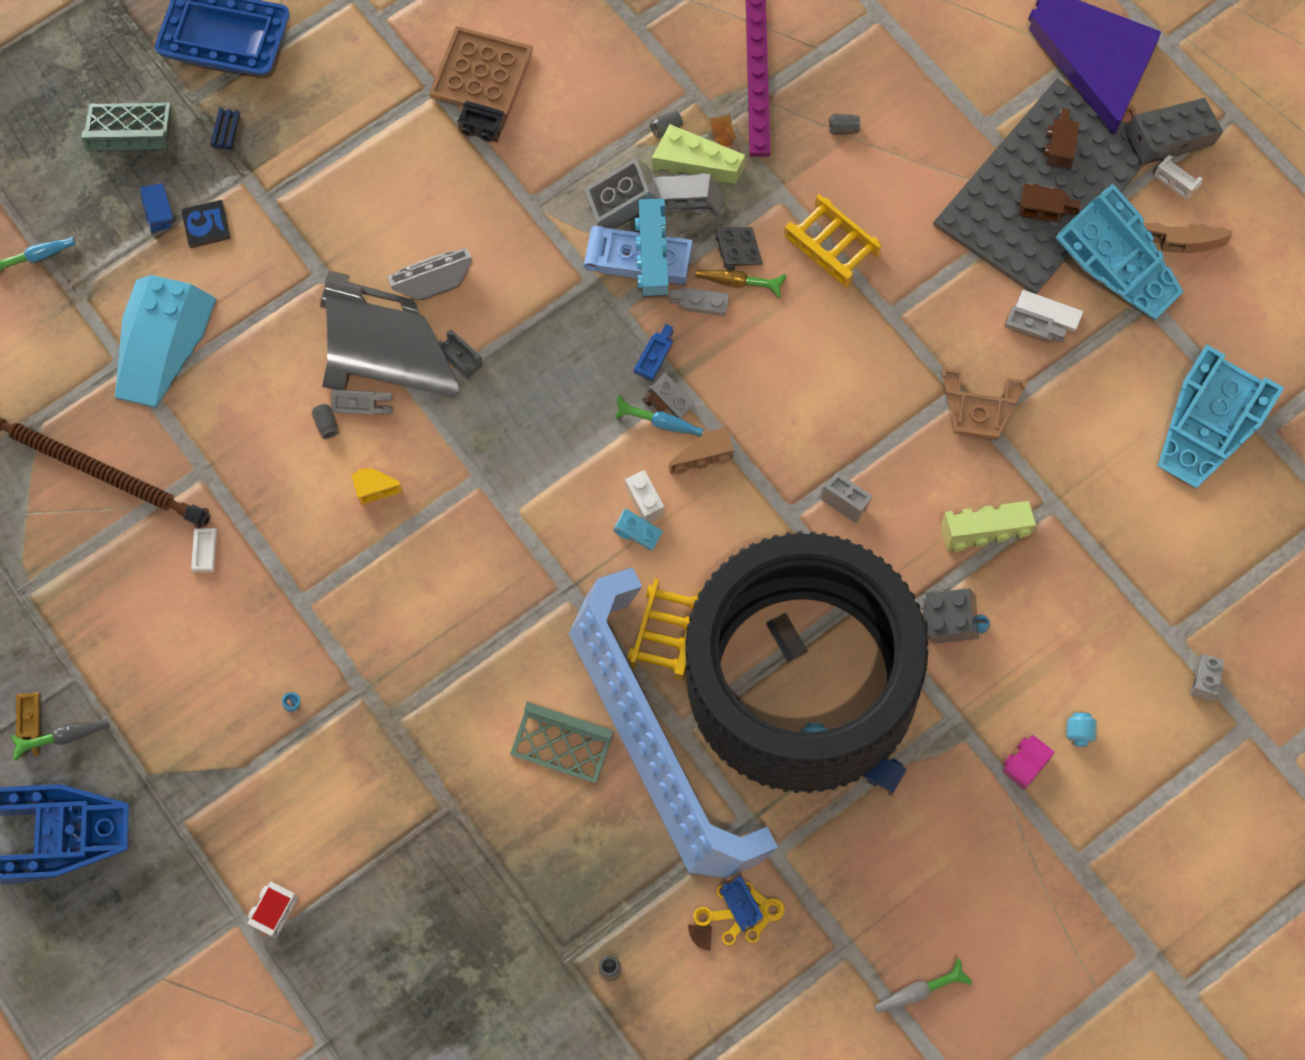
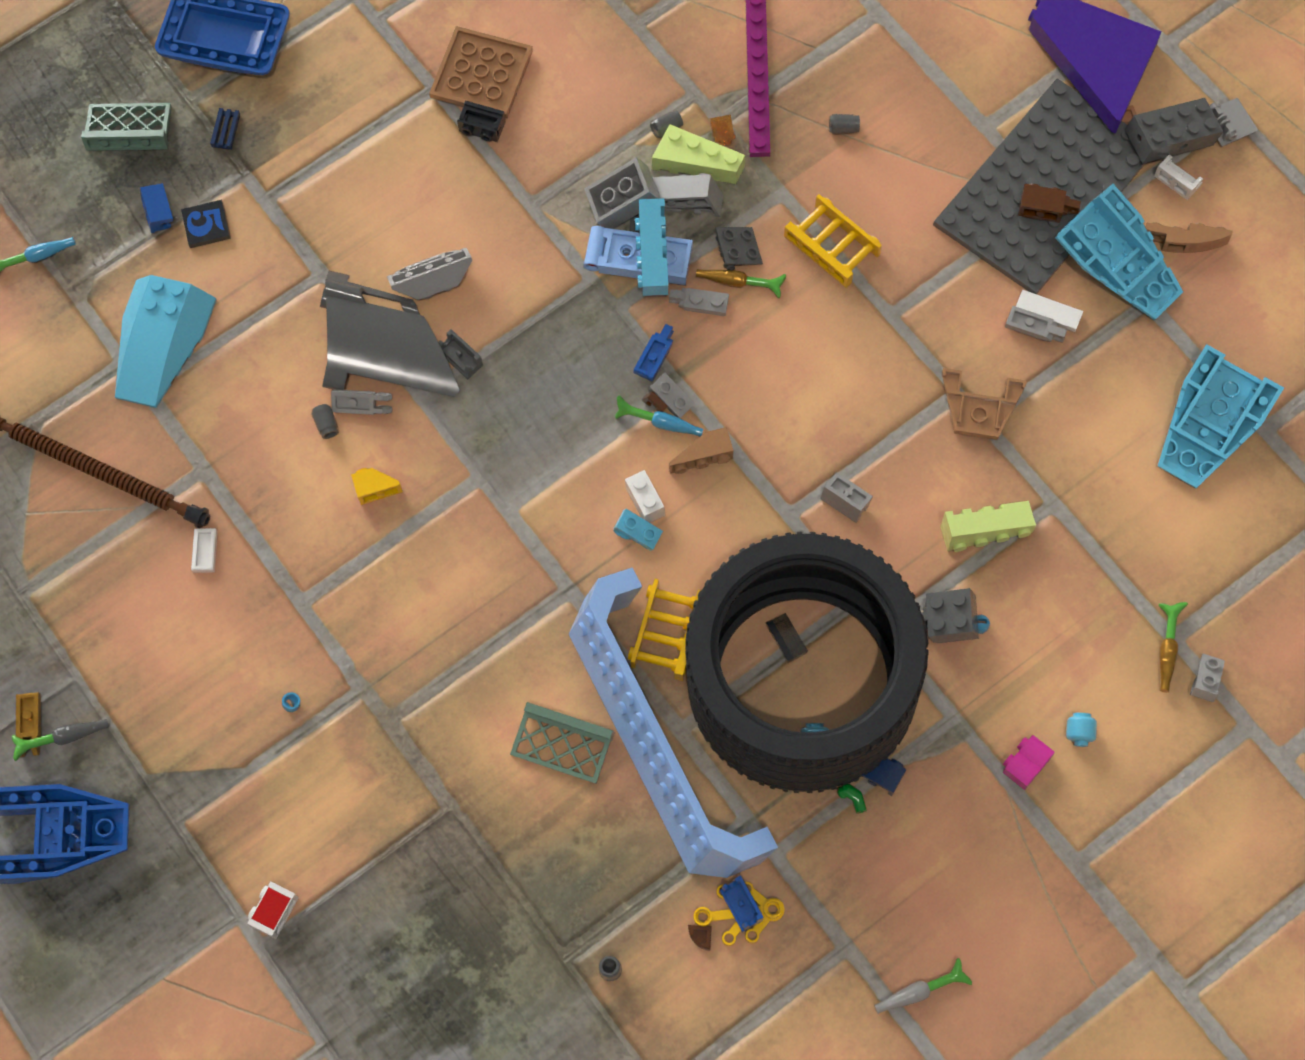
reddish brown hinge [1043,108,1079,169] -> none
none -> green arm [837,784,867,814]
none -> pearl gold piece [1159,602,1188,693]
none -> light grey hinge [1209,98,1258,147]

